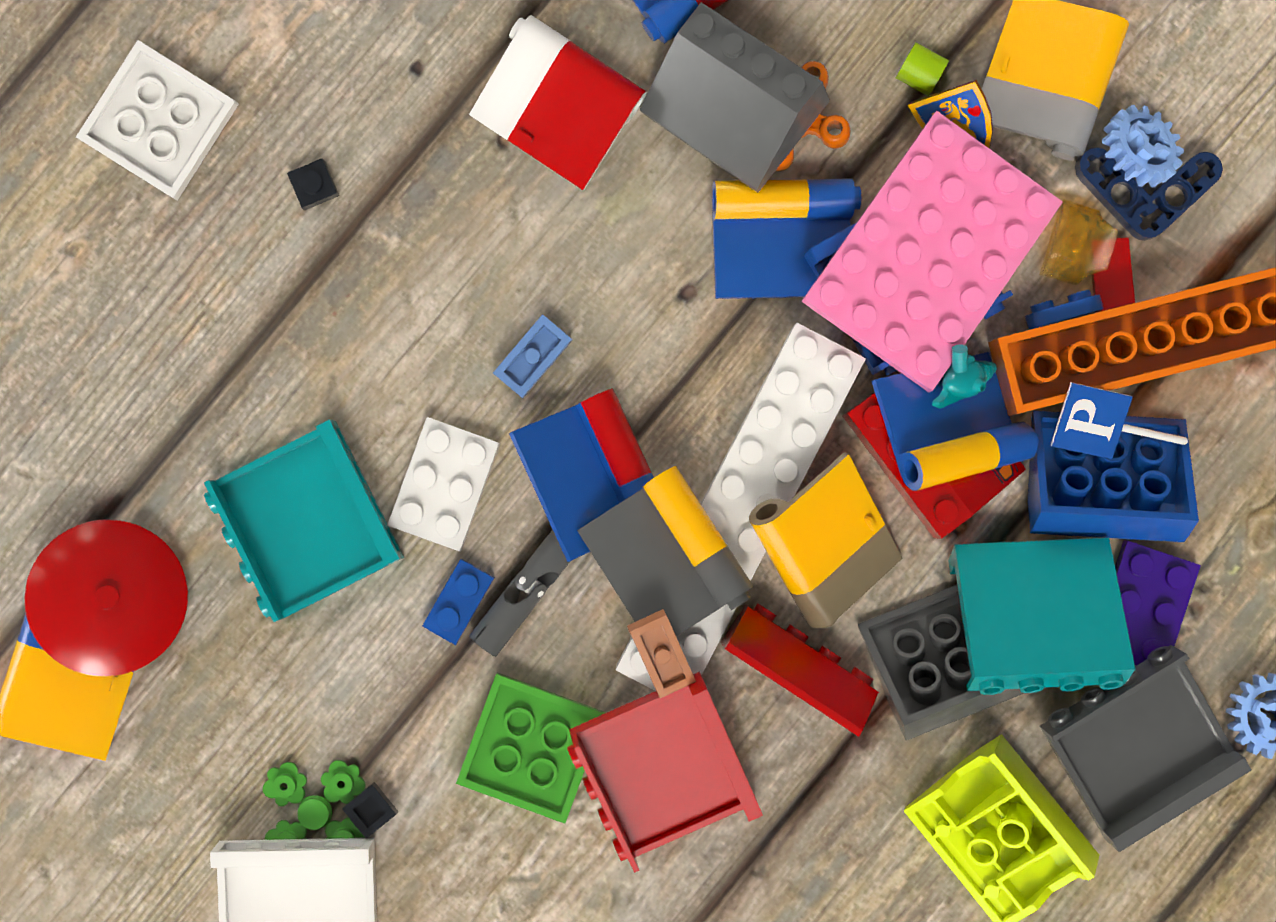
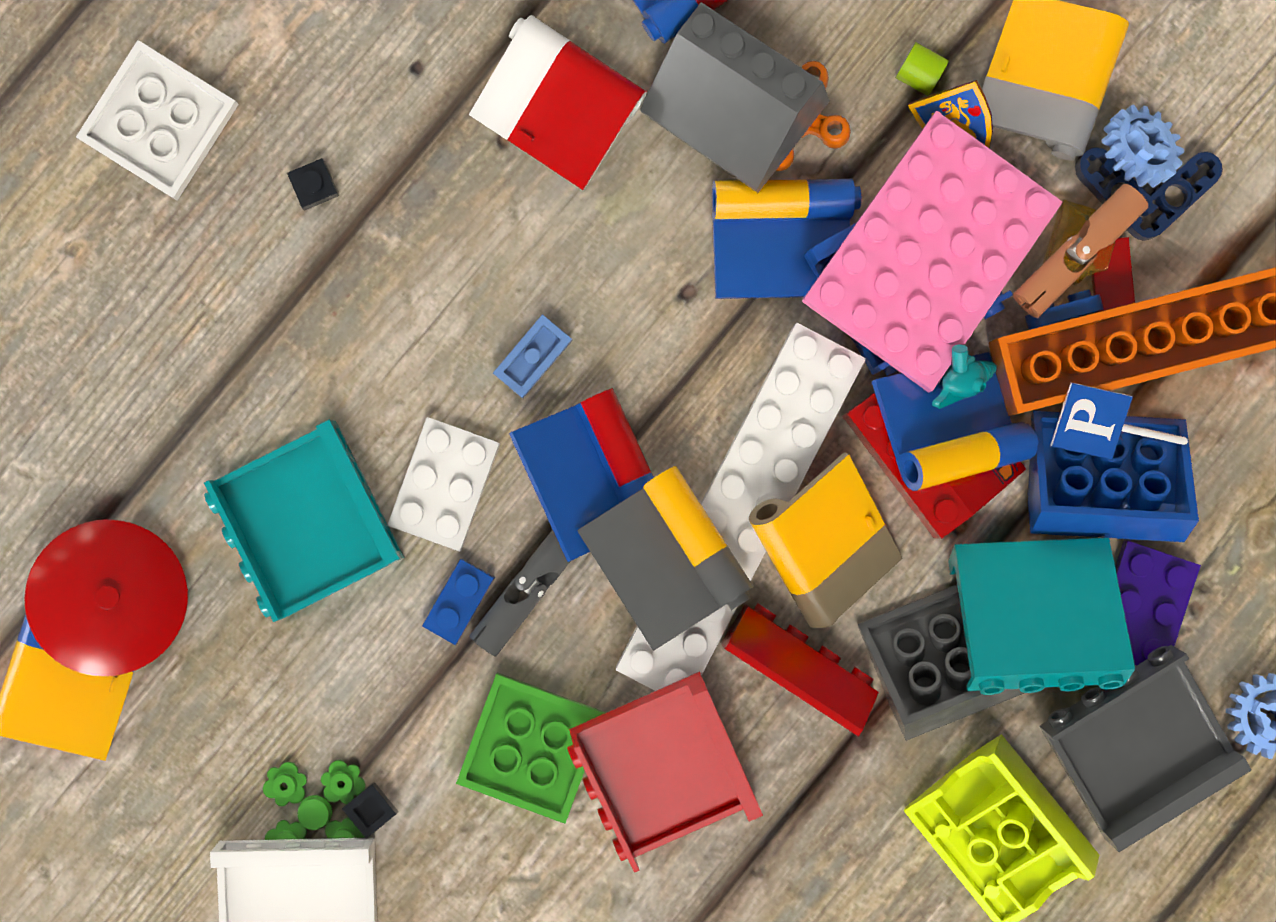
nougat plate [627,609,696,698] -> none
none -> nougat piece [1013,184,1148,318]

